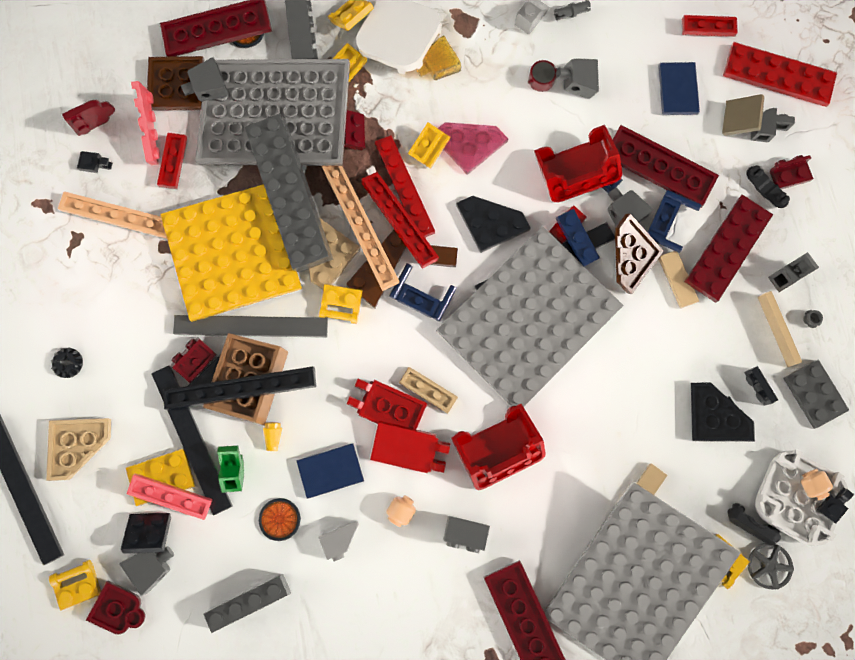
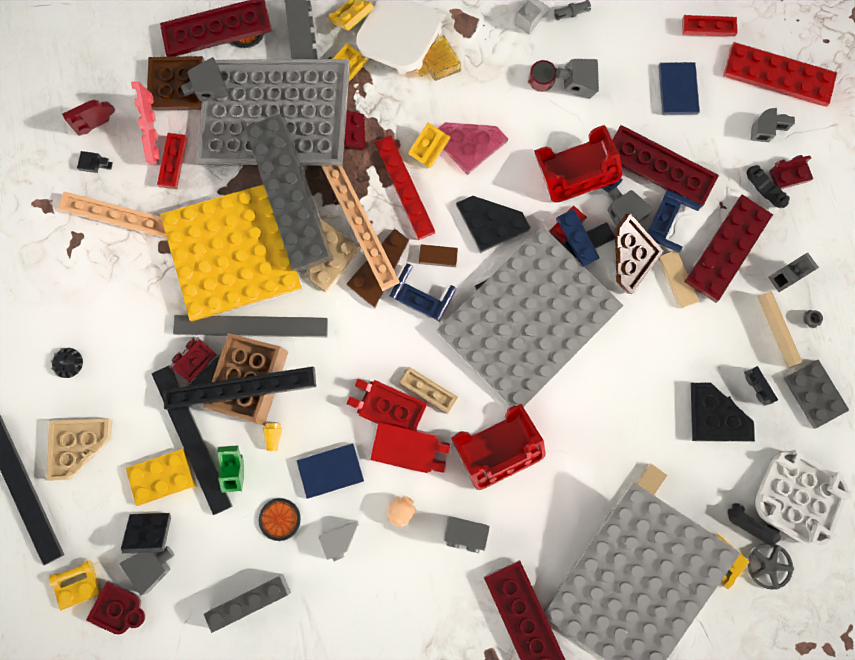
coral plate [127,473,213,520] -> none
yellow plate [319,284,363,324] -> none
red plate [361,172,439,269] -> none
dark tan tile [722,94,765,136] -> none
light nougat head [801,469,833,500] -> none
black plate [817,487,854,524] -> none

